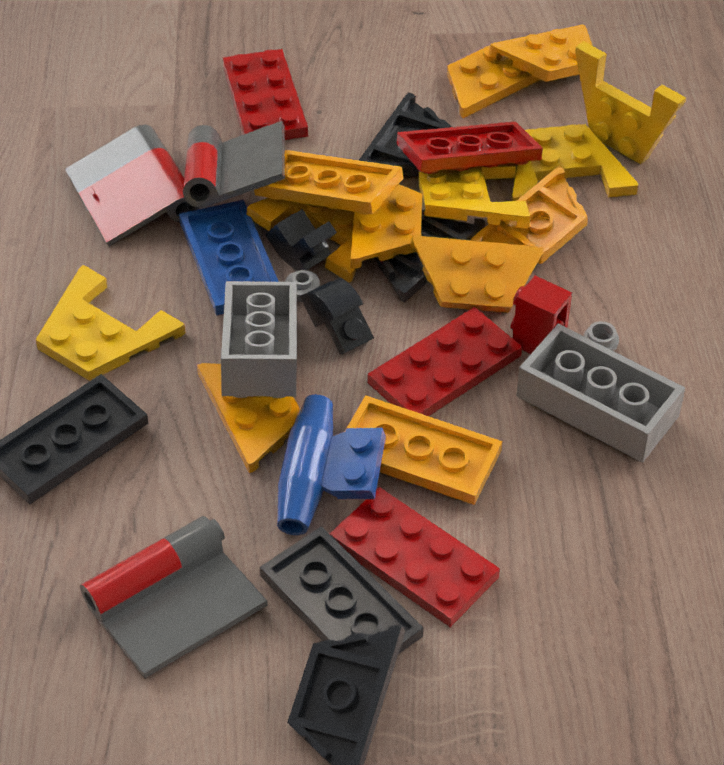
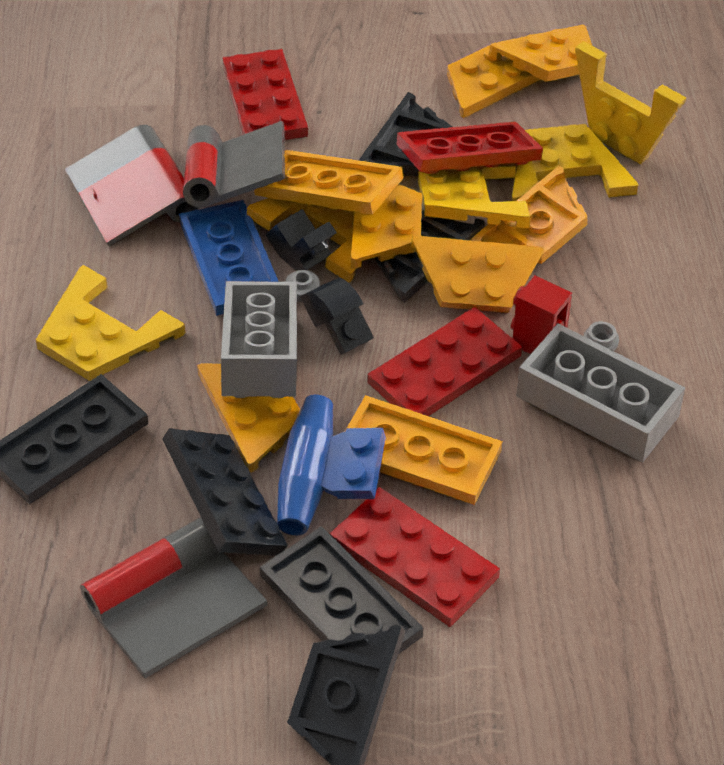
none -> black plate [162,428,288,556]

